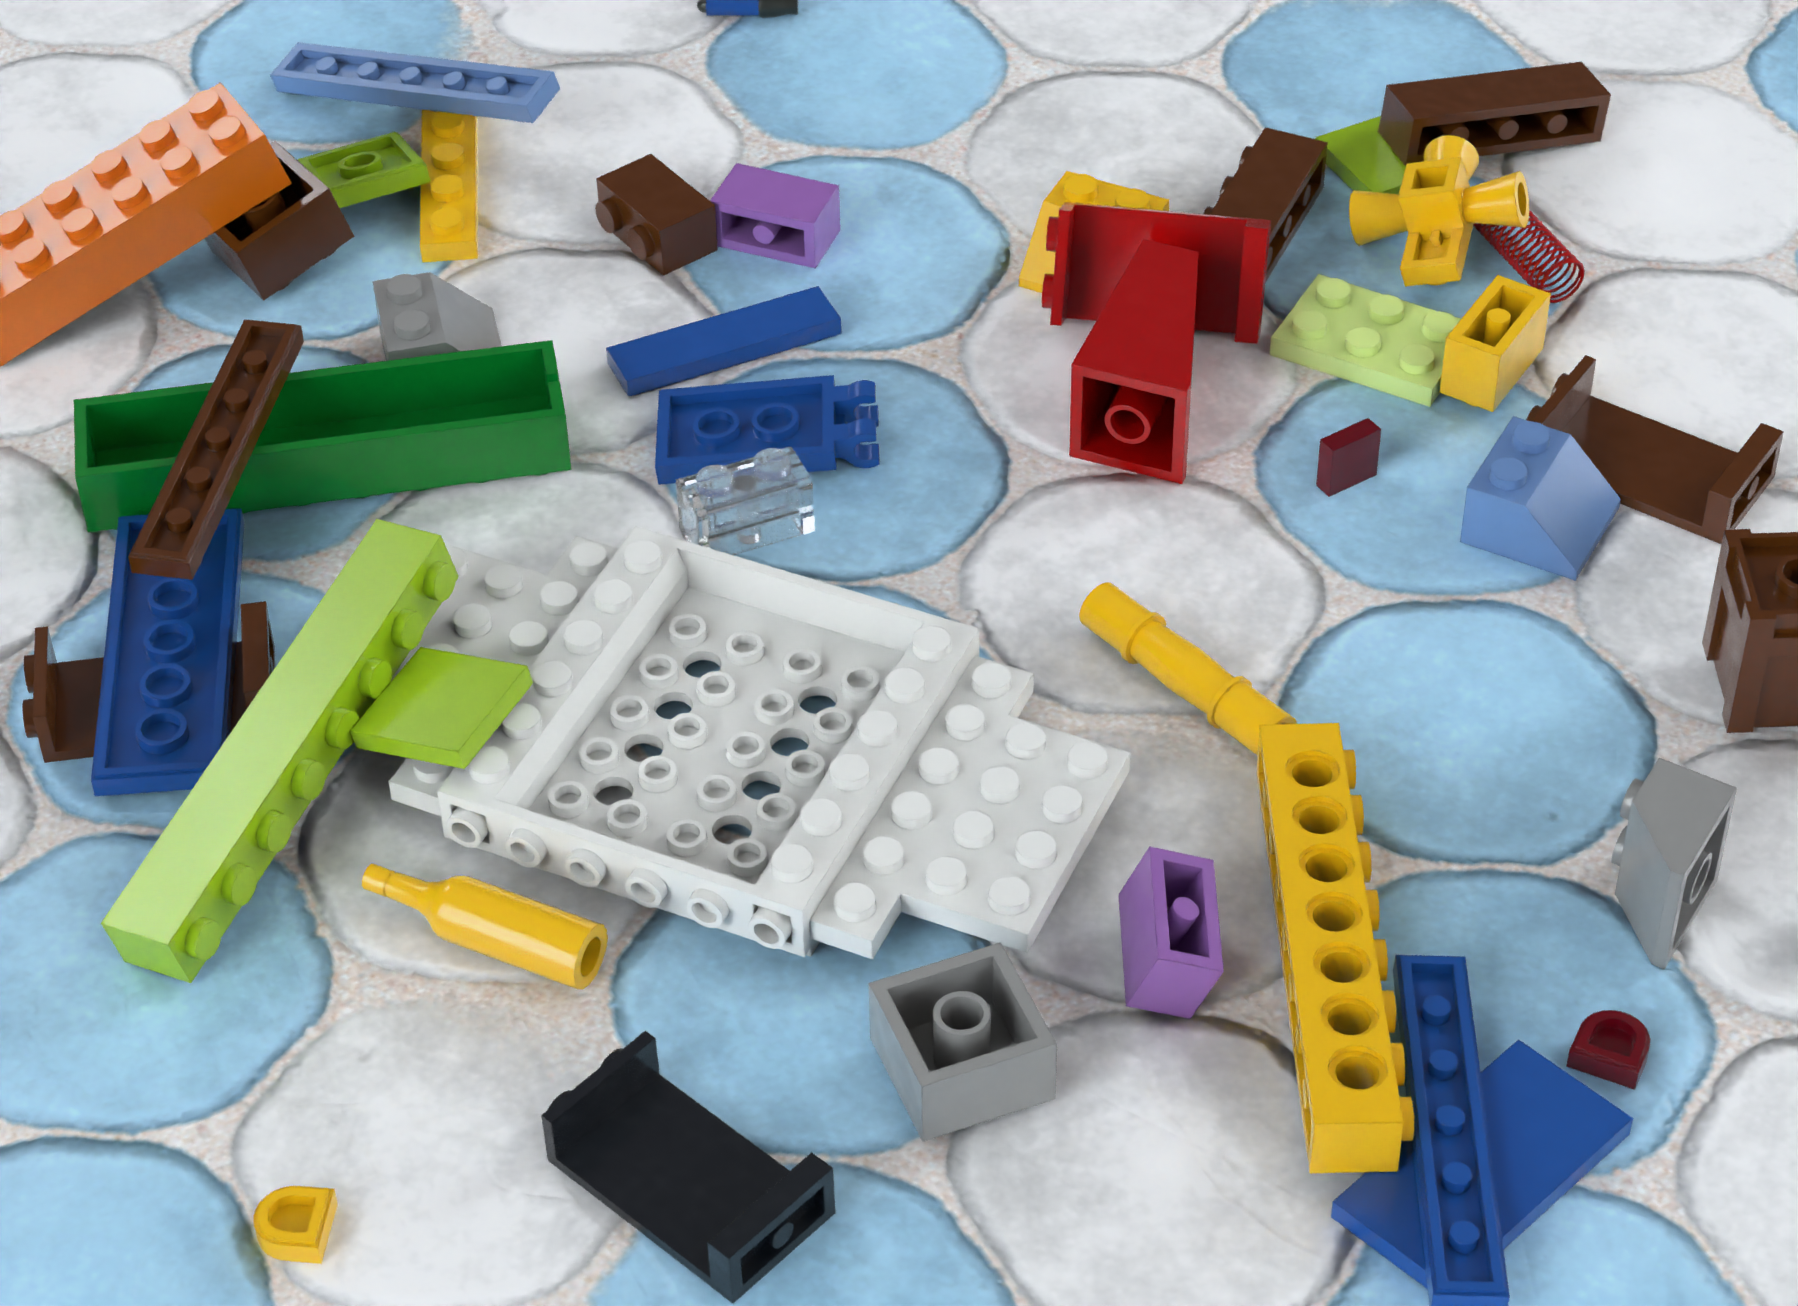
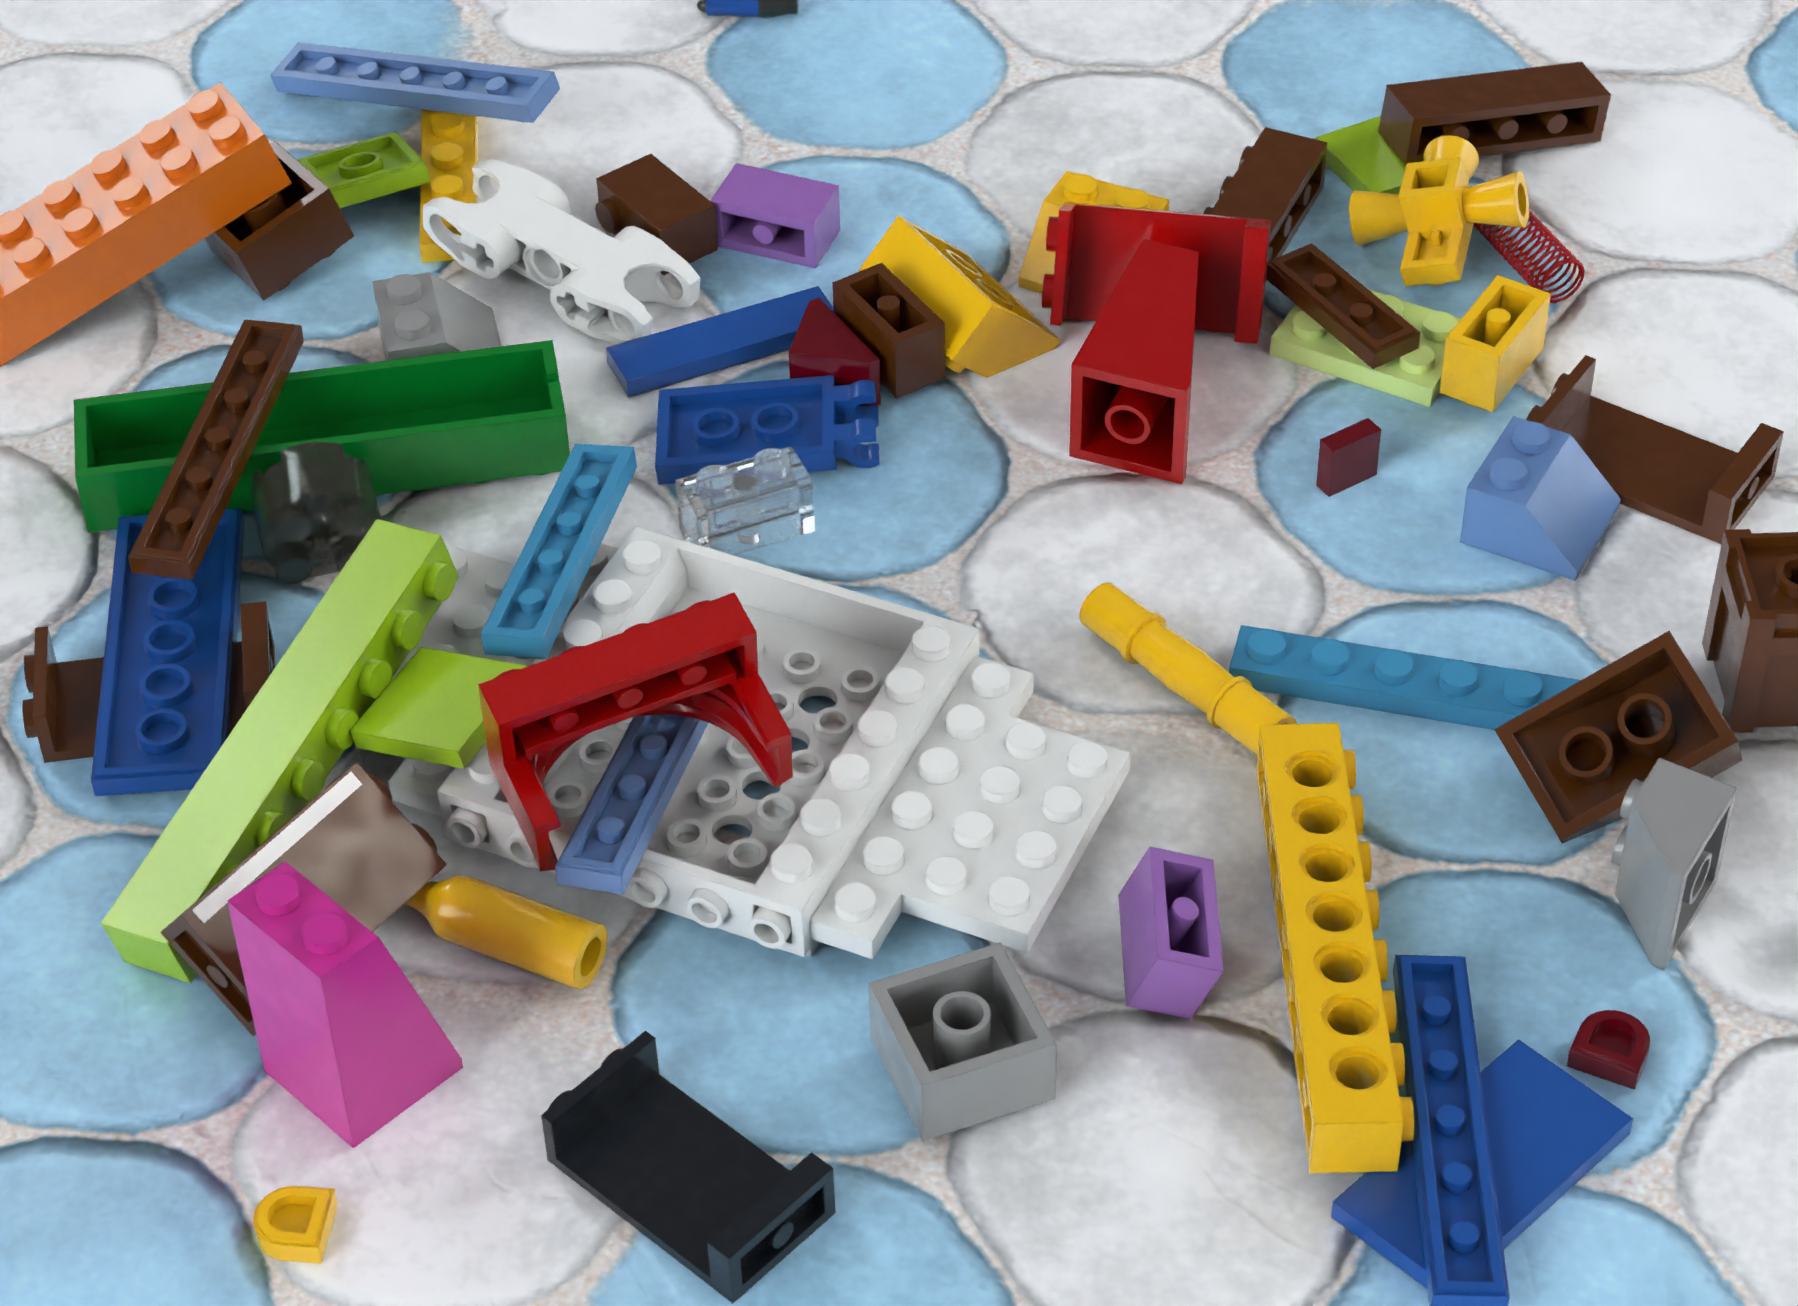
none -> panel [160,762,447,1036]
none -> dark pink slope [227,861,463,1148]
none -> clear smoke brick [249,442,382,584]
none -> white piece [422,159,700,345]
none -> red piece [478,592,793,871]
none -> dark azure plate [481,443,637,659]
none -> medium blue tile [555,714,708,894]
none -> dark red slope [789,298,881,406]
none -> reddish brown brick [832,263,945,398]
none -> yellow slope [858,215,1061,378]
none -> dark azure plate [1229,625,1581,730]
none -> reddish brown tile [1266,243,1421,369]
none -> reddish brown slope [1494,631,1743,843]

